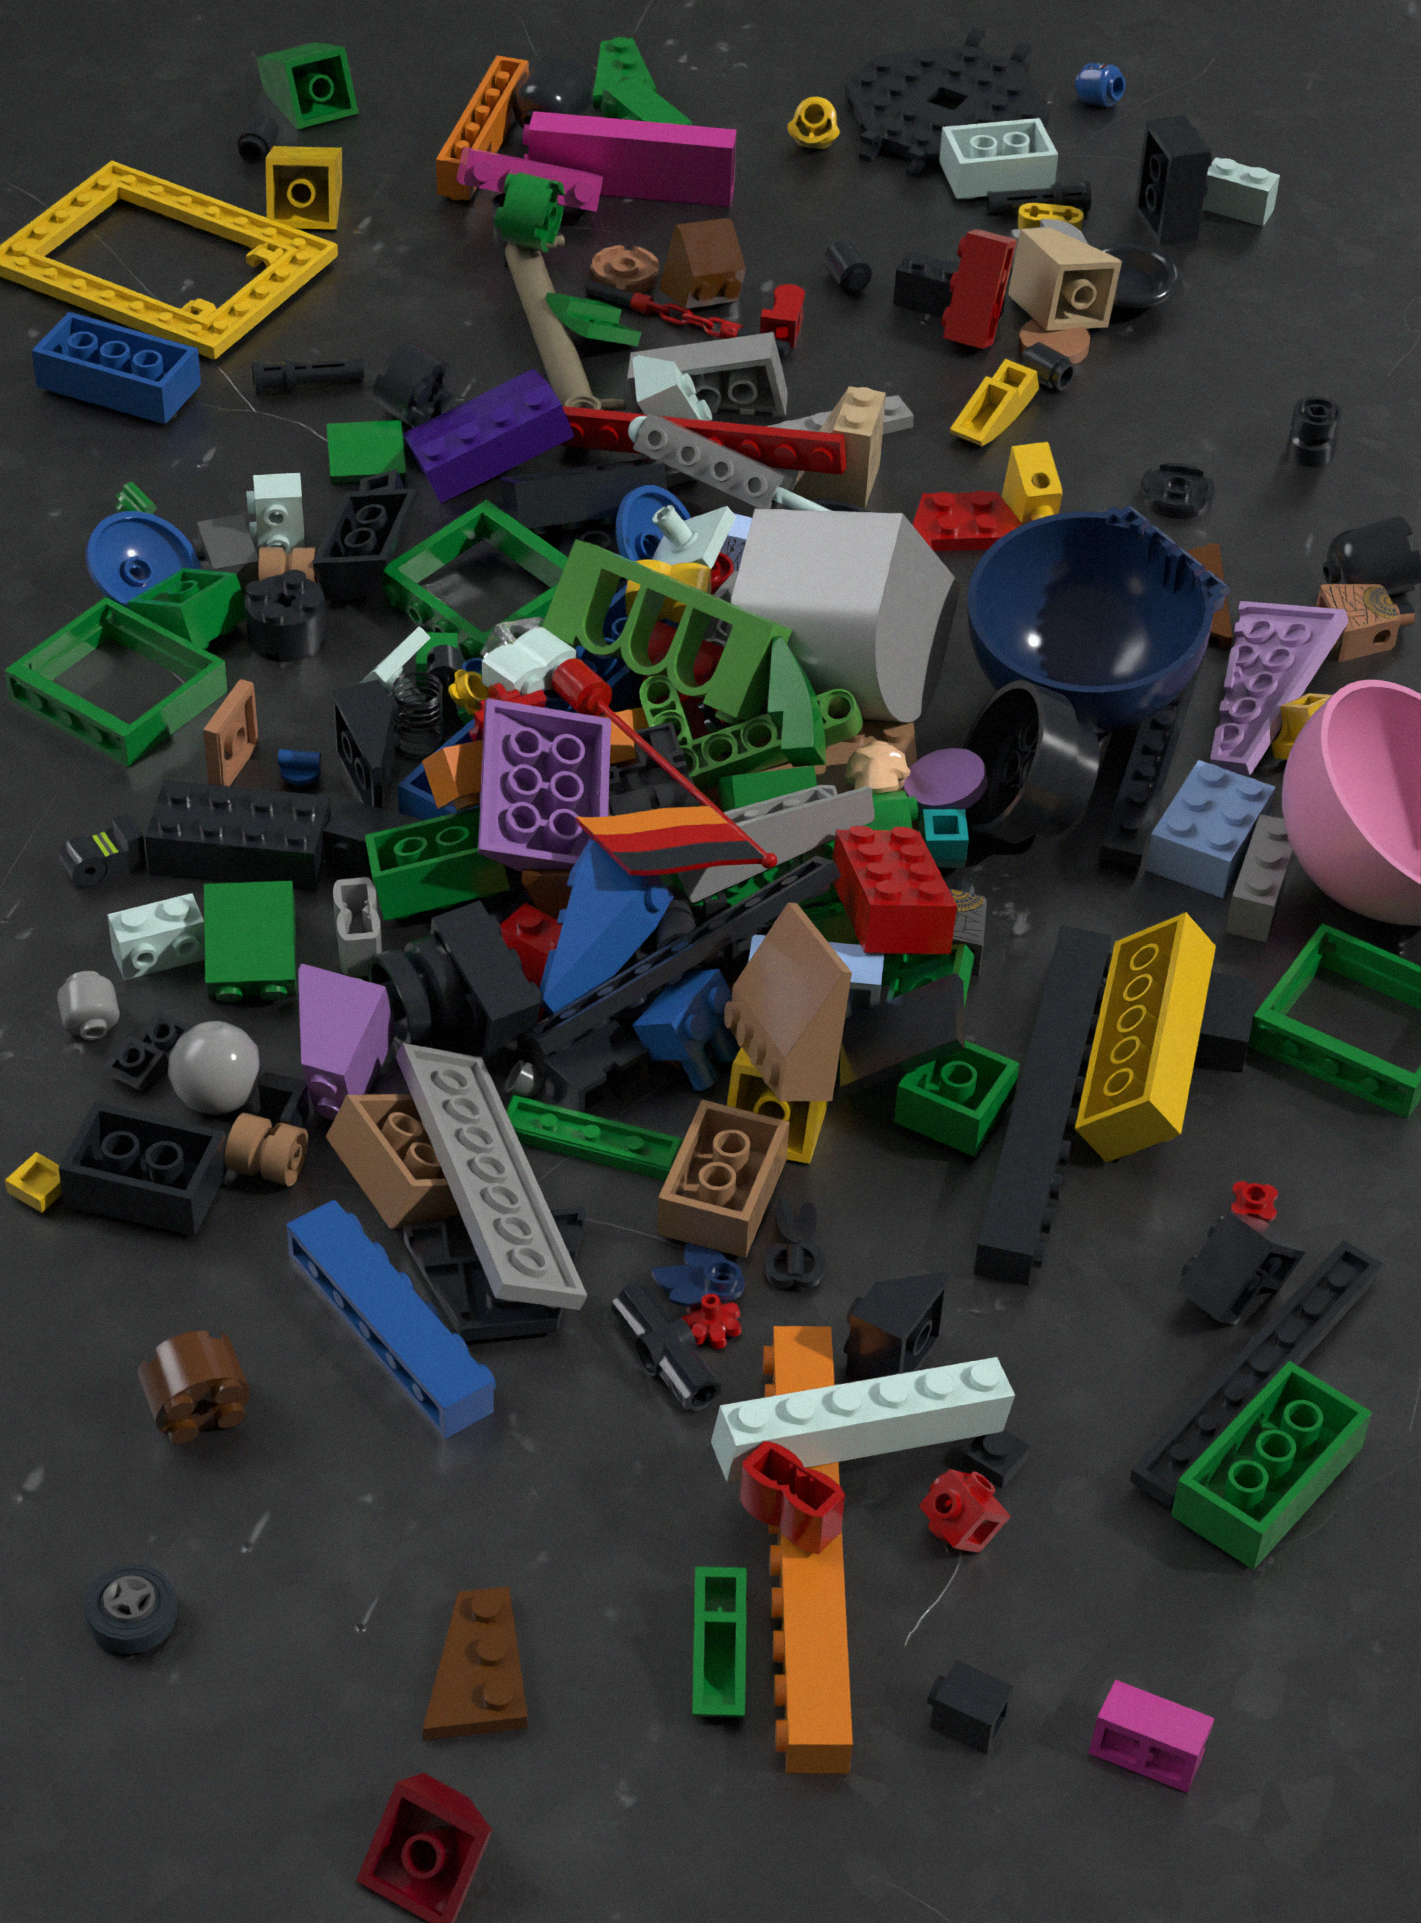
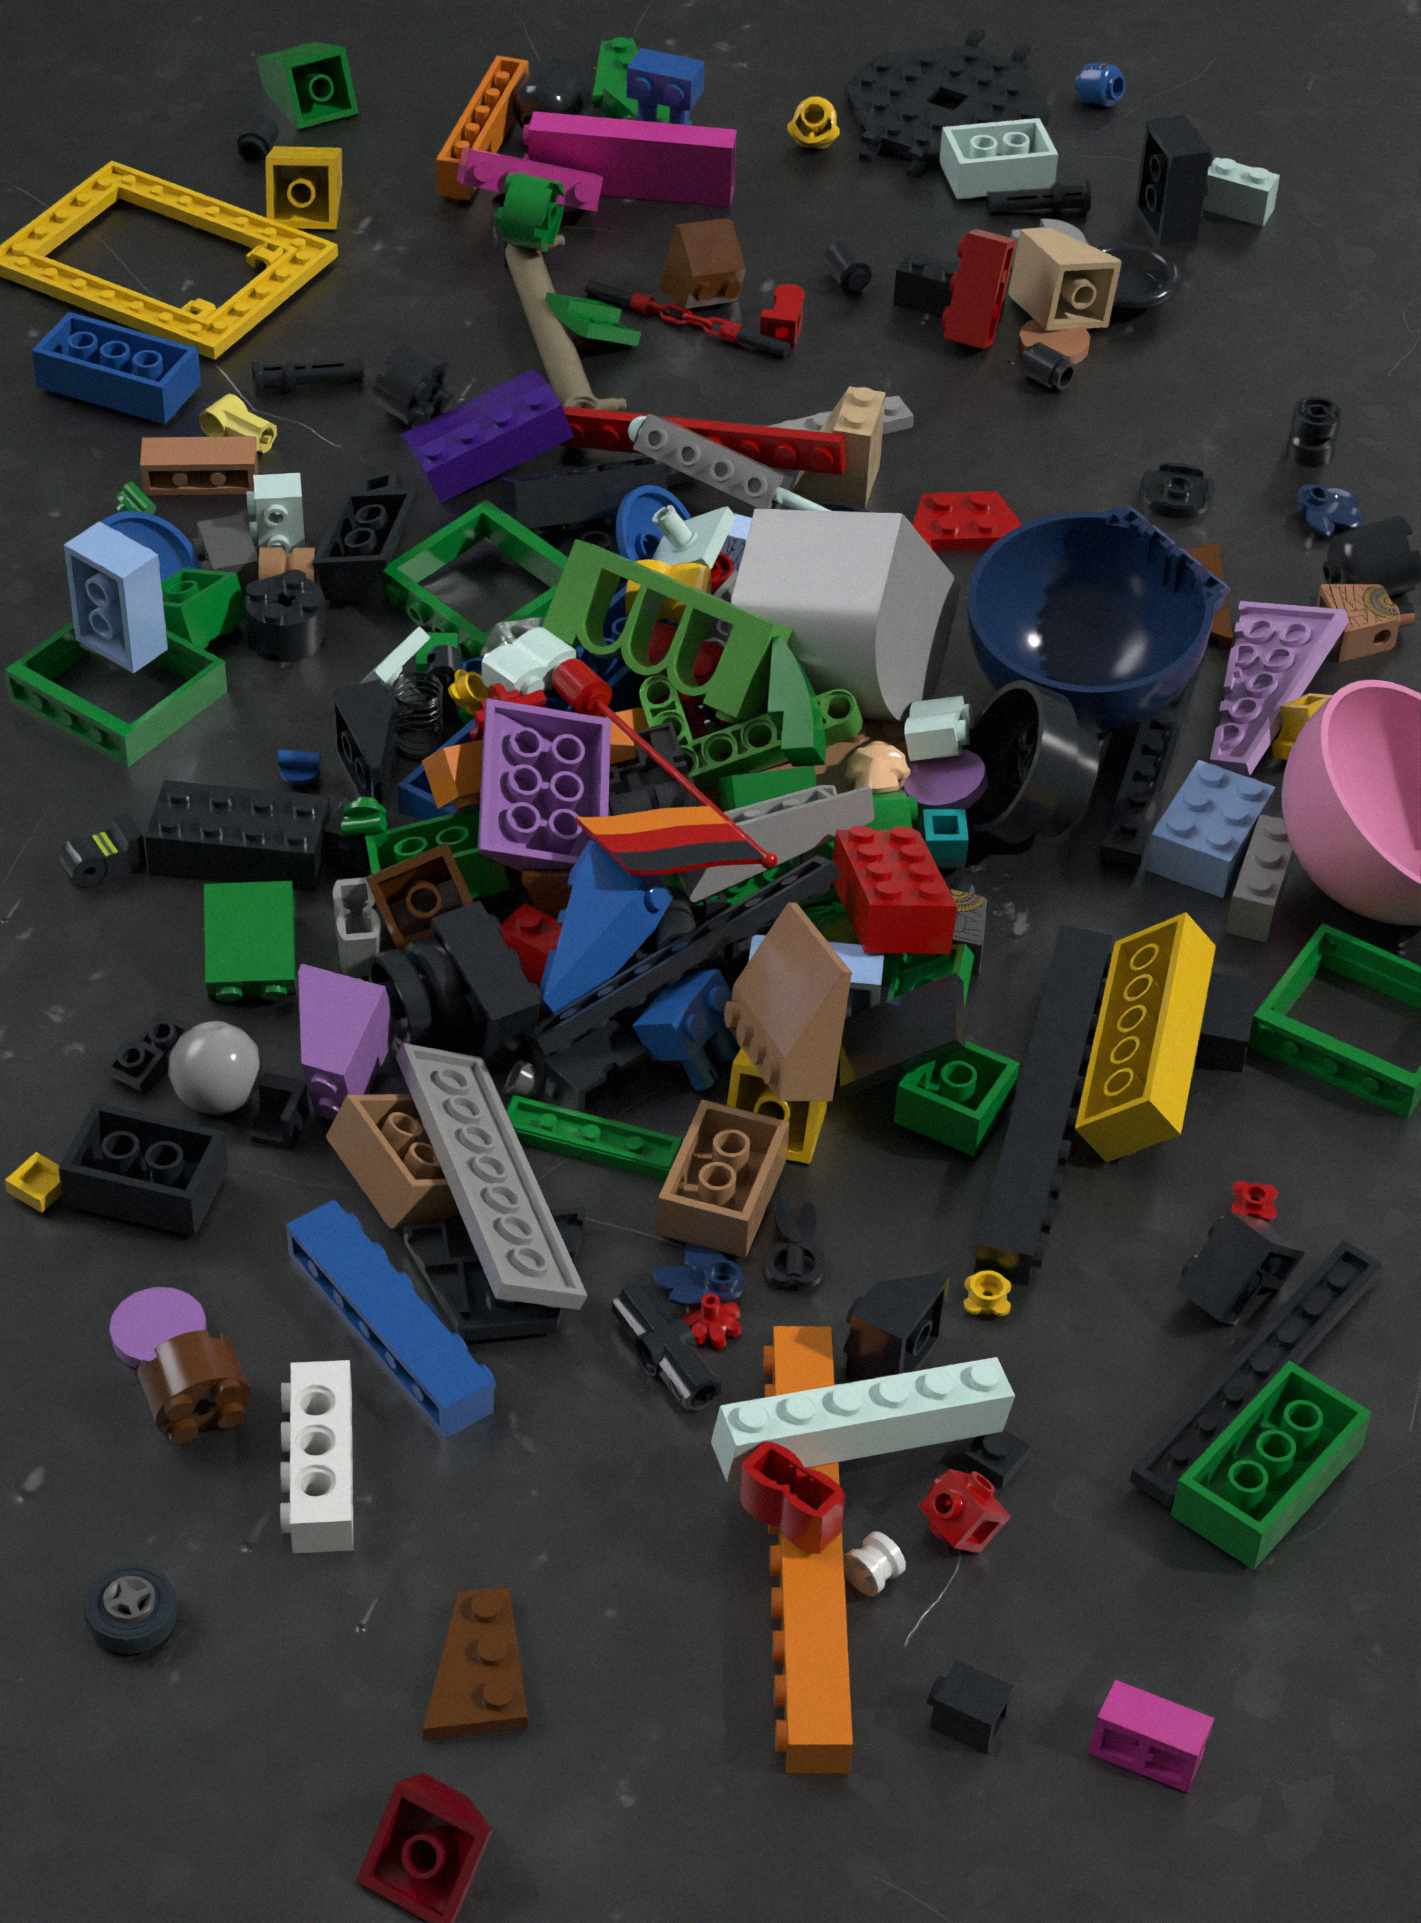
light grey head [57,971,120,1040] -> none
light aqua brick [108,893,205,980] -> none
nougat tile [203,679,259,786] -> none
medium nougat wheel [225,1113,308,1186] -> none
green slope [327,420,406,484] -> none
nougat tile [590,245,659,294] -> none
light grey wedge [627,332,788,417] -> none
light aqua slope [632,355,712,421] -> none
green slope [692,1566,747,1718] -> none
yellow slope [950,359,1039,446] -> none
yellow torso [1002,442,1063,524] -> none
yellow beam [1017,203,1084,231] -> none
none -> light blue brick [64,521,168,673]
none -> medium lavender tile [109,1287,207,1369]
none -> nougat brick [140,436,258,496]
none -> light yellow piece [199,394,277,454]
none -> white brick [280,1360,353,1553]
none -> green plate [341,797,387,836]
none -> reddish brown slope [366,843,474,953]
none -> blue brick [626,48,705,125]
none -> white wheel [843,1531,906,1597]
none -> light aqua brick [904,696,974,762]
none -> yellow plate [964,1270,1011,1316]
none -> dark blue plate [1296,484,1364,538]

